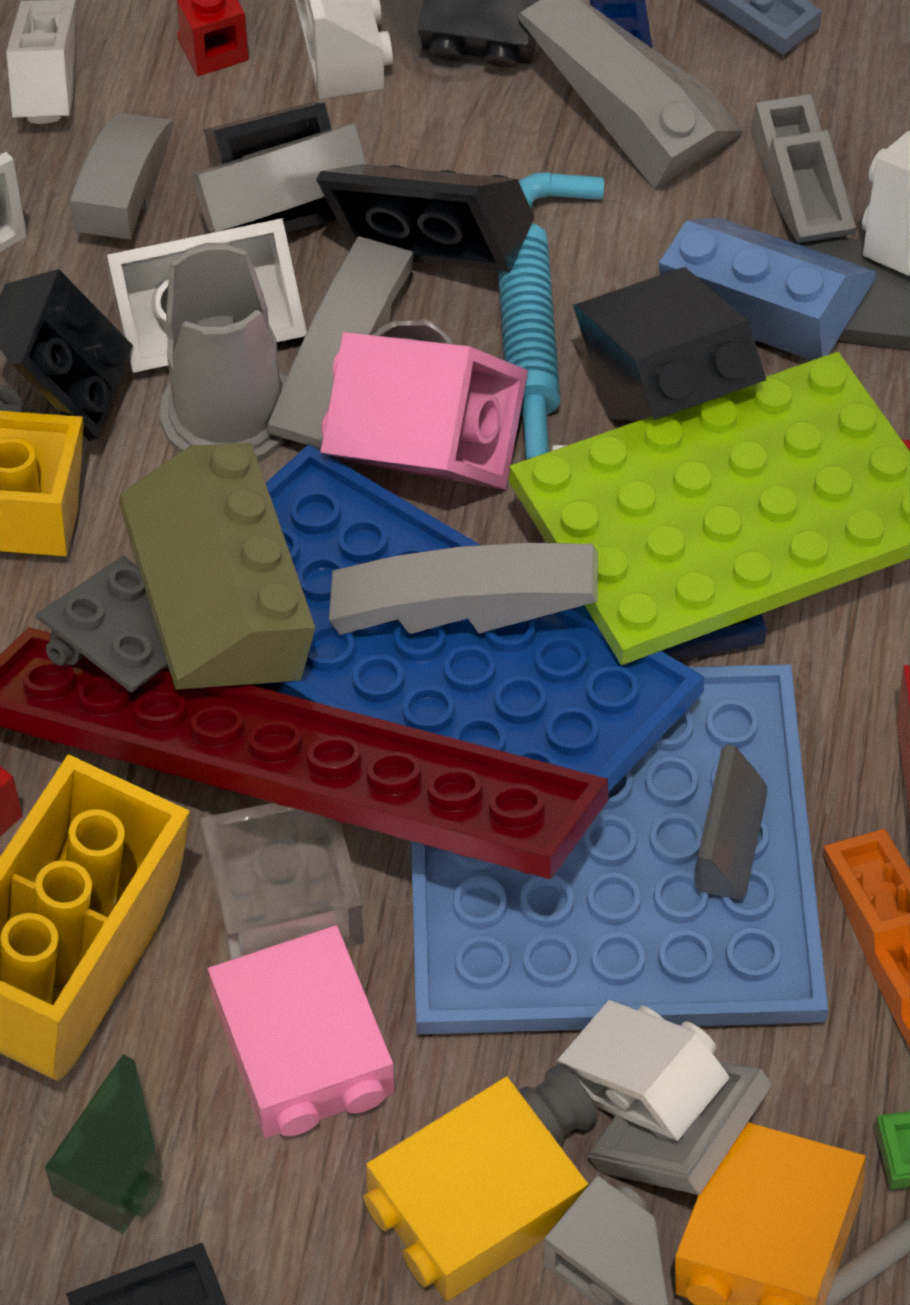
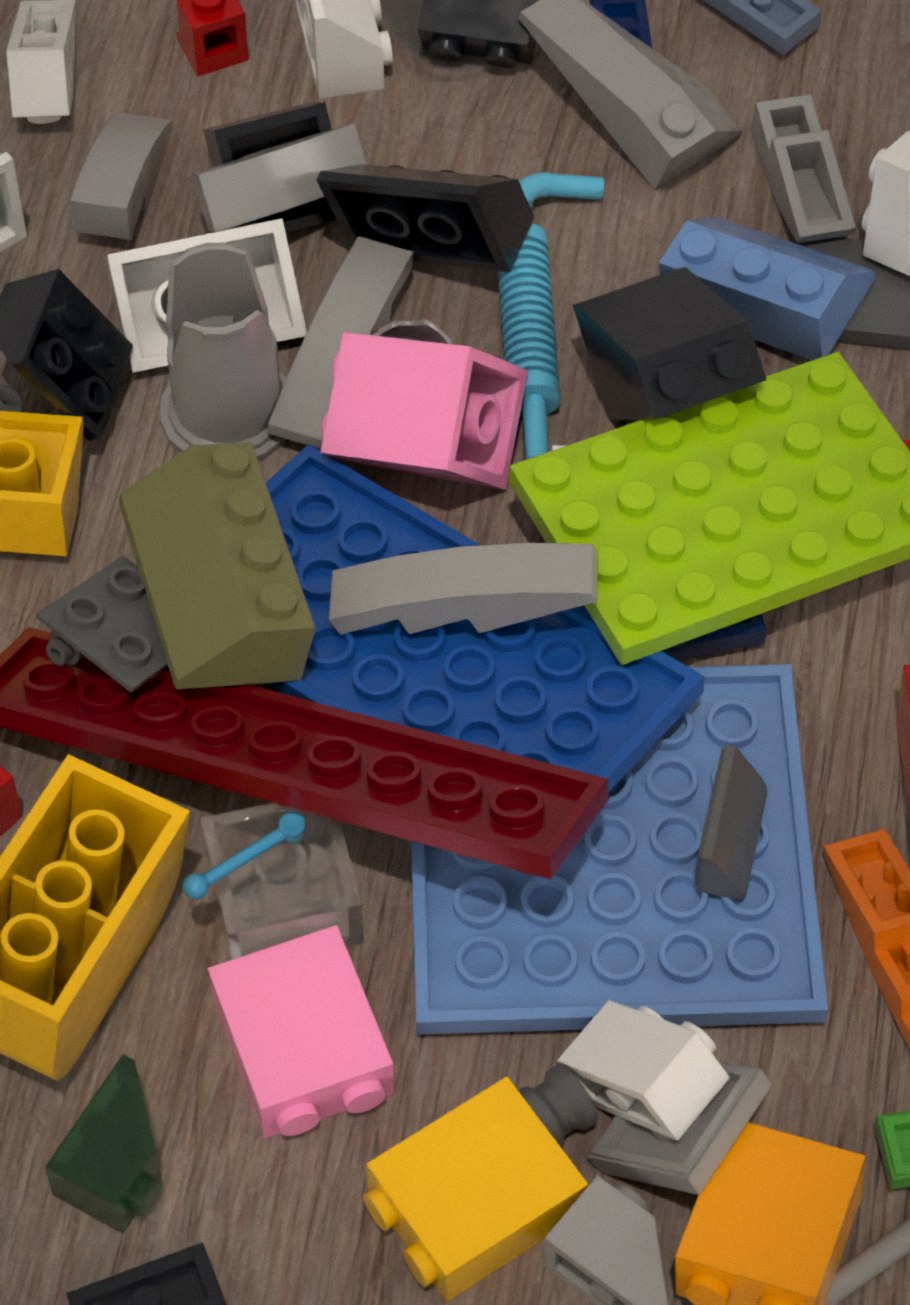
none -> dark azure hinge [182,812,306,900]

